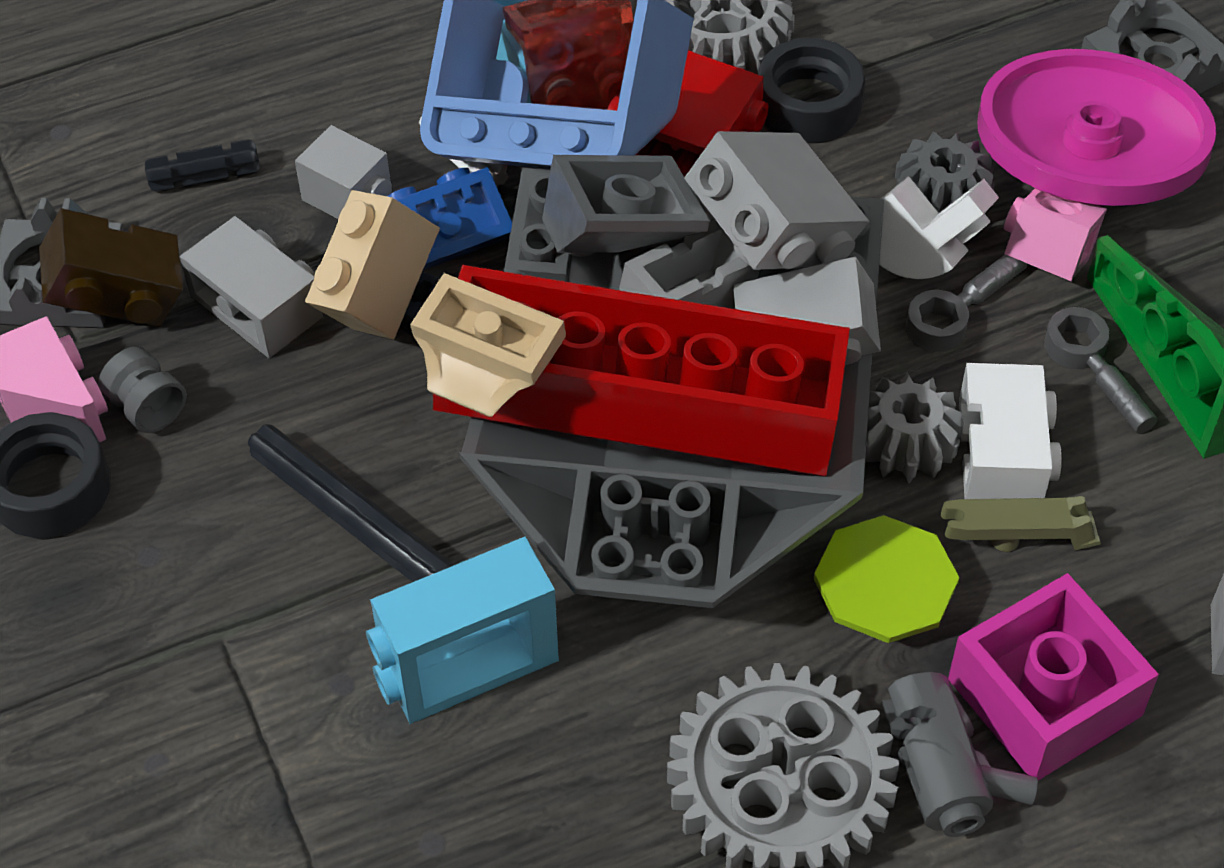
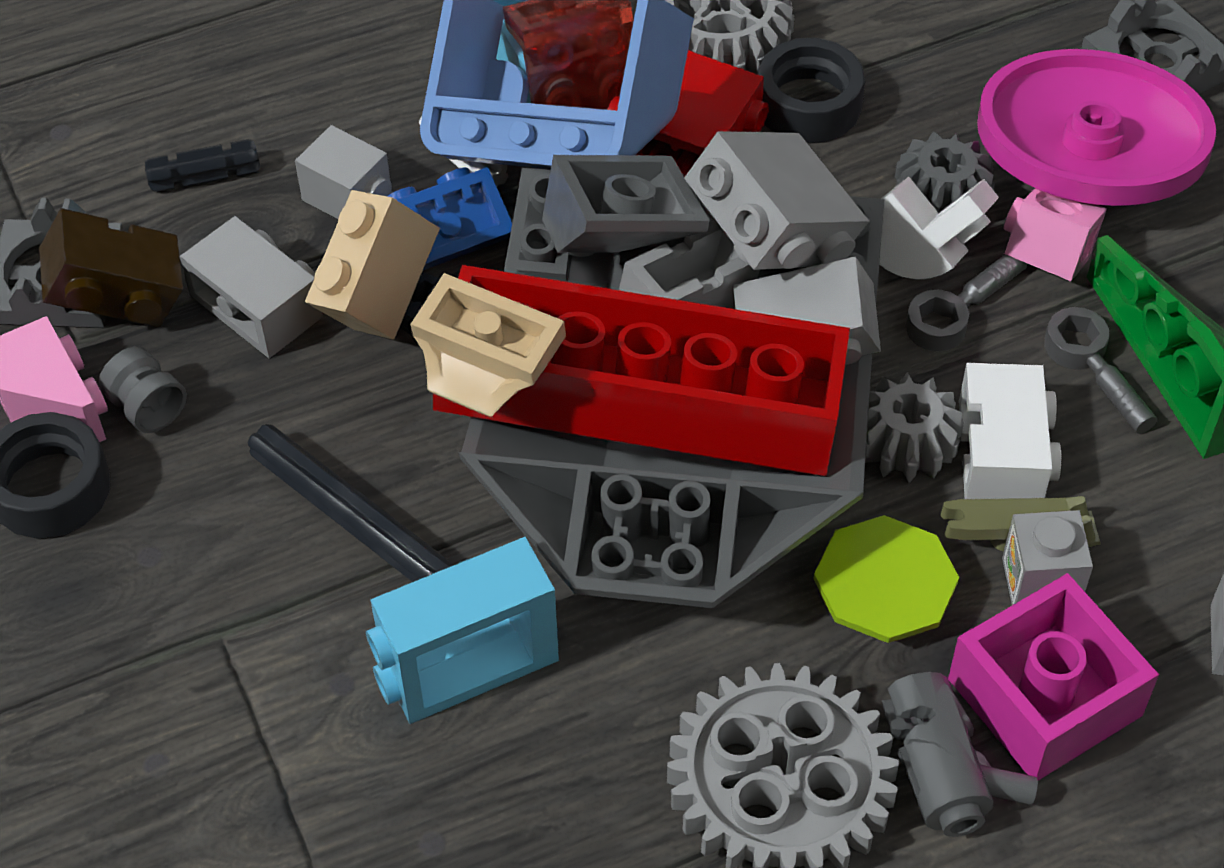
none -> light grey brick [1002,510,1093,605]

